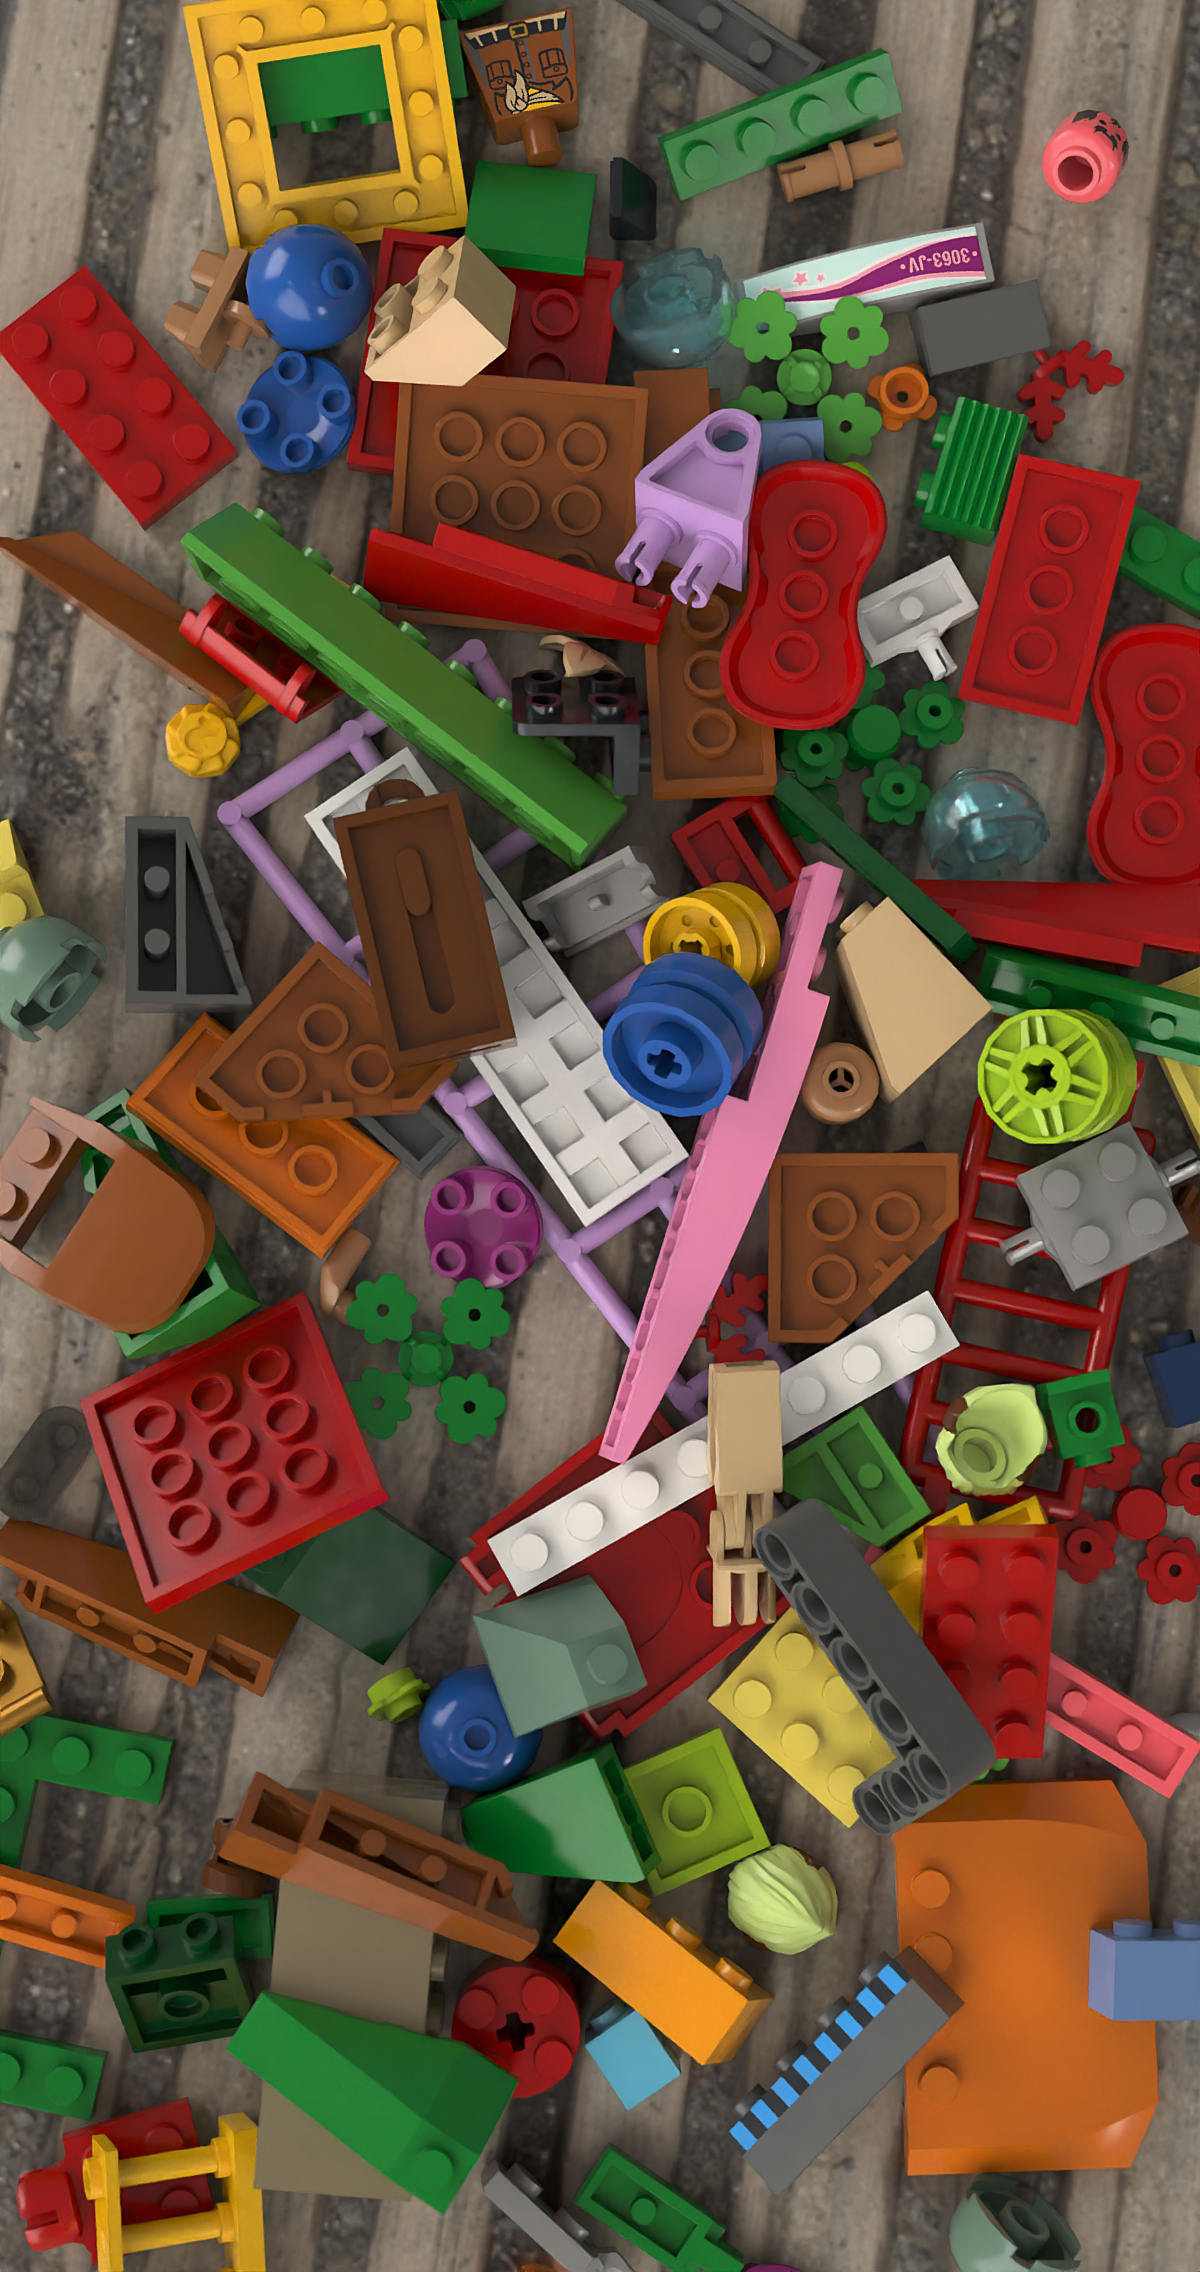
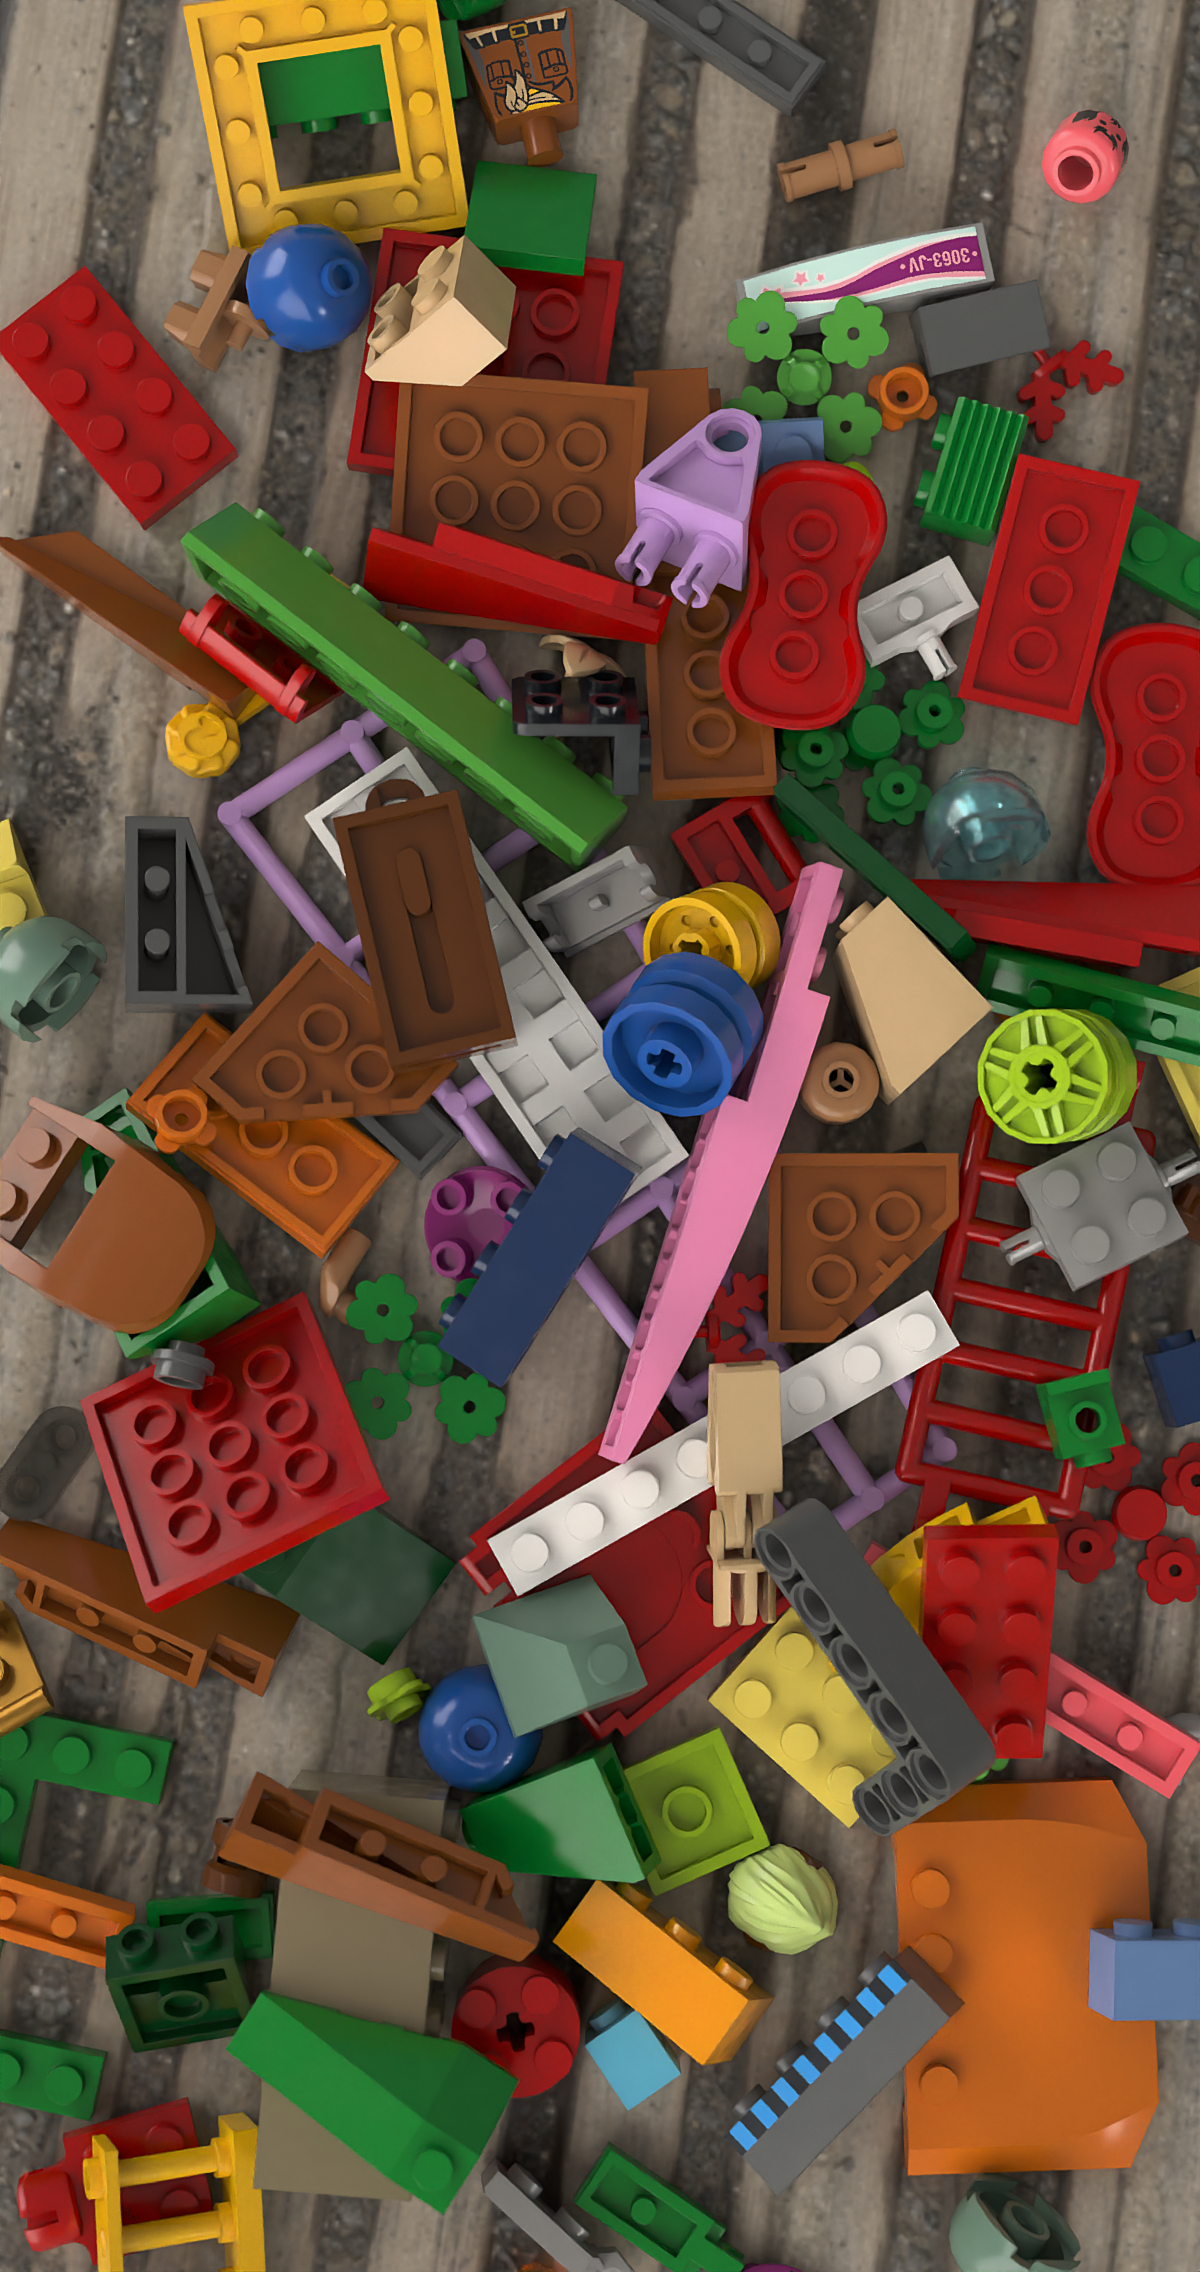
blue dish [237,351,357,474] -> none
black slope [609,157,657,241] -> none
clear light blue cylinder [609,247,737,370] -> none
green plate [657,48,903,201] -> none
bright green wing [782,1405,934,1548] -> none
yellowish green hair [935,1383,1048,1497] -> none
none -> orange plate [146,1086,216,1154]
none -> dark grey plate [151,1340,215,1390]
none -> dark blue brick [437,1127,643,1388]

